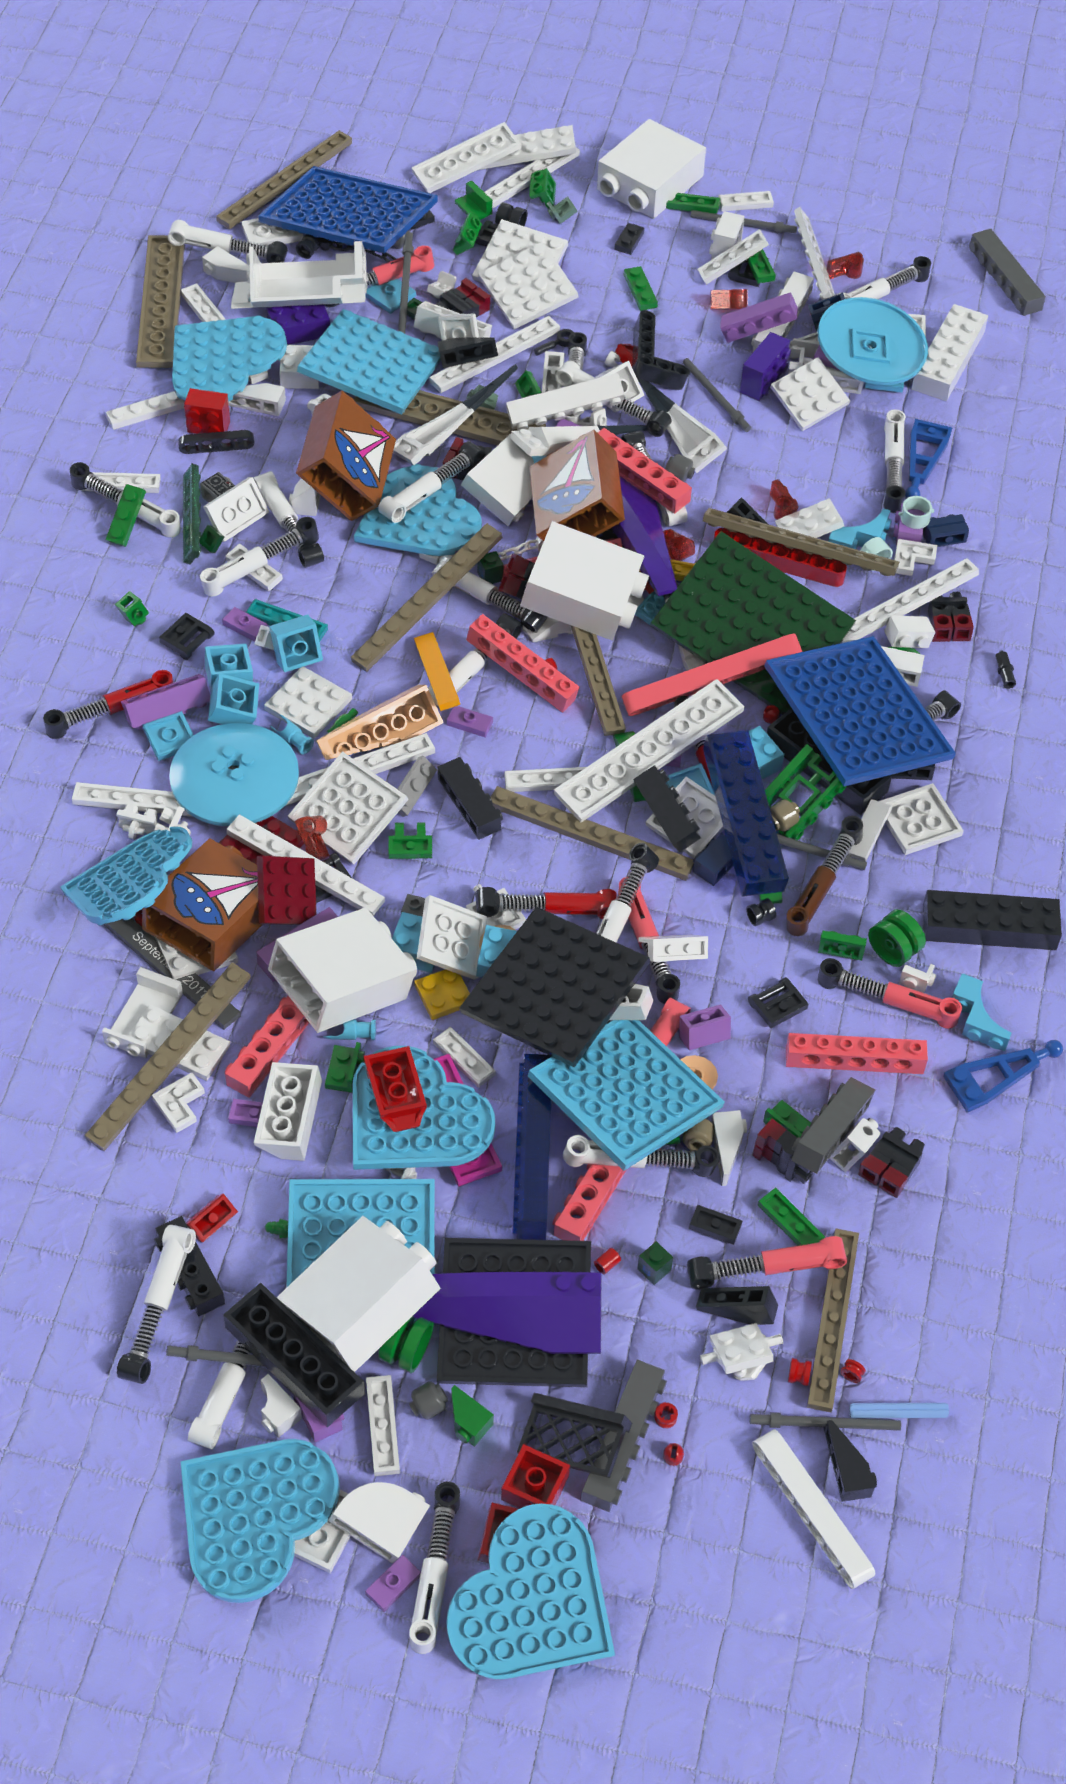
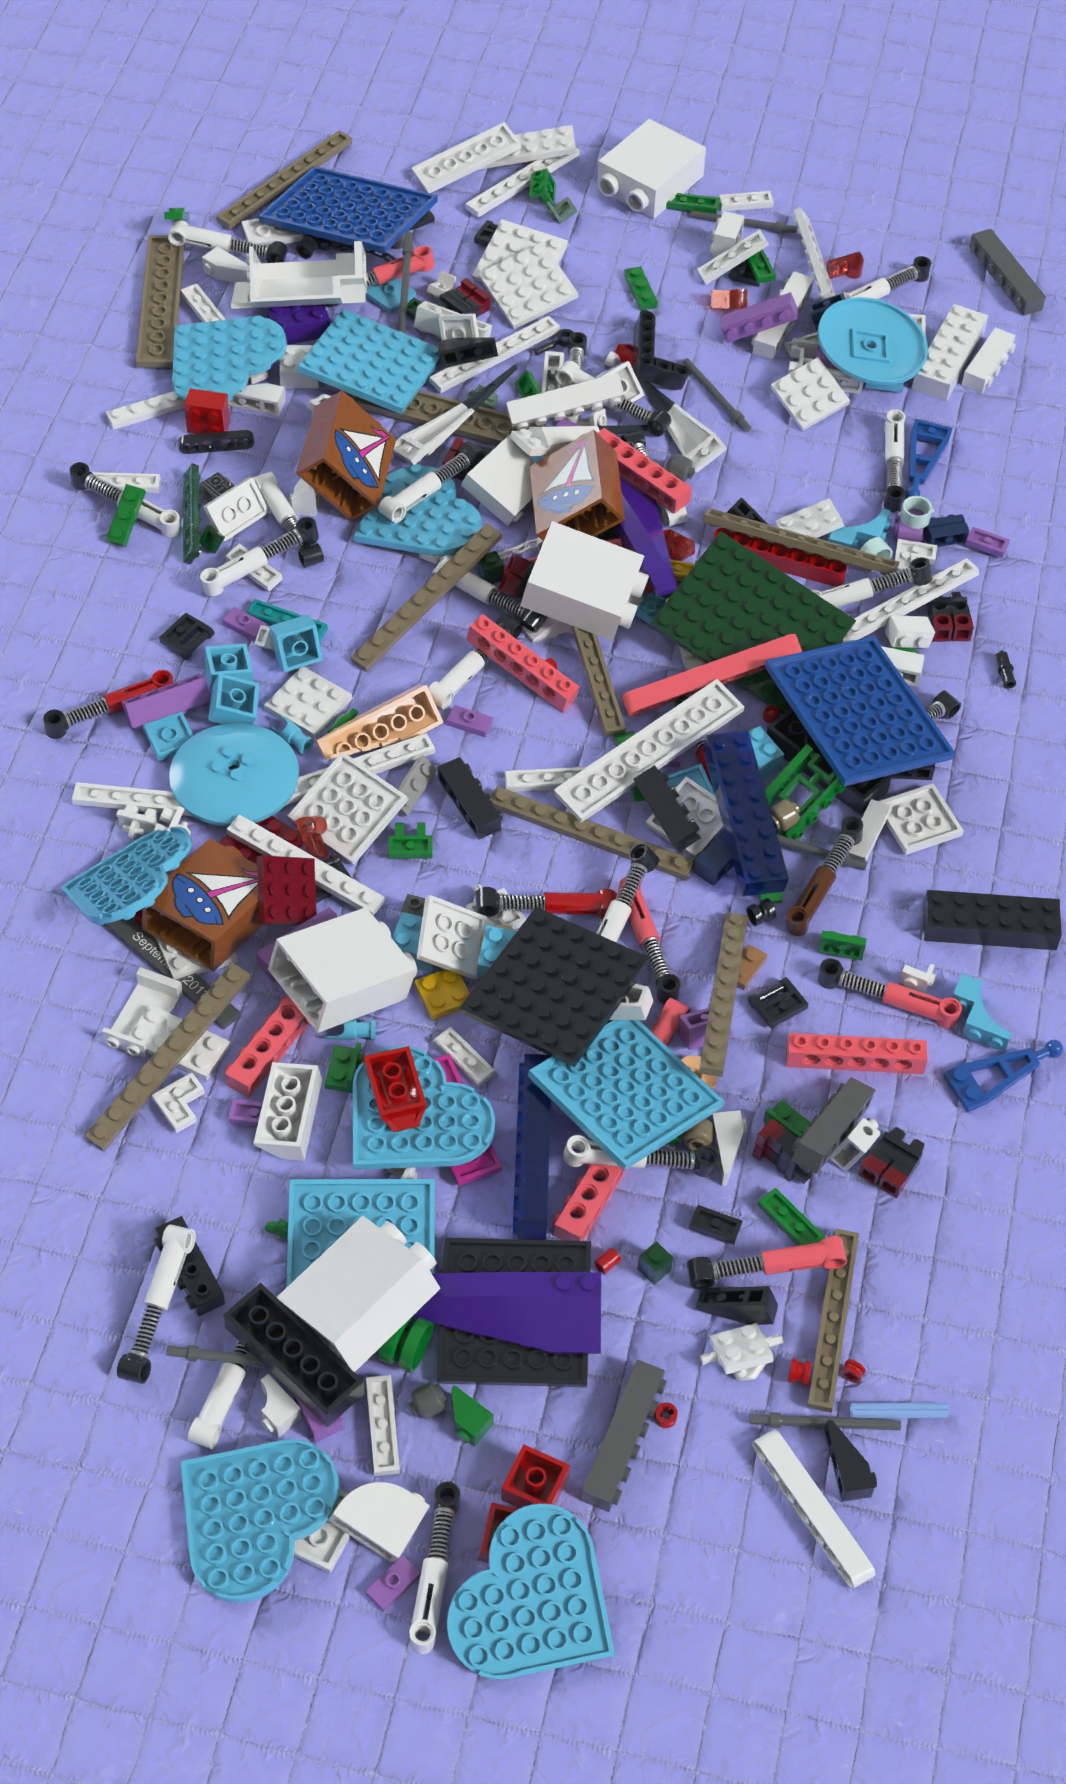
green brick [115,591,149,627] -> none
red slope [186,1193,238,1243] -> none
light orange tile [414,632,461,711] -> none
green bracket [453,212,482,255] -> none
green panel [455,181,493,220] -> none
black wheel [495,202,528,226] -> none
black fence [517,1393,632,1478] -> none
black plate [614,223,645,255] -> none
white panel [639,934,708,962] -> none
red hinge [663,1443,684,1466] -> none
dark purple brick [739,332,791,401] -> none
clear red plate [770,479,798,520] -> none
green wheel [868,909,926,967] -> none
none -> green plate [164,208,189,220]
none -> dark tan plate [699,912,748,1077]
none -> medium nougat plate [737,944,768,990]
none -> piece [812,557,933,608]
none -> white brick [962,327,1016,393]
none -> medium lavender plate [965,527,1010,558]

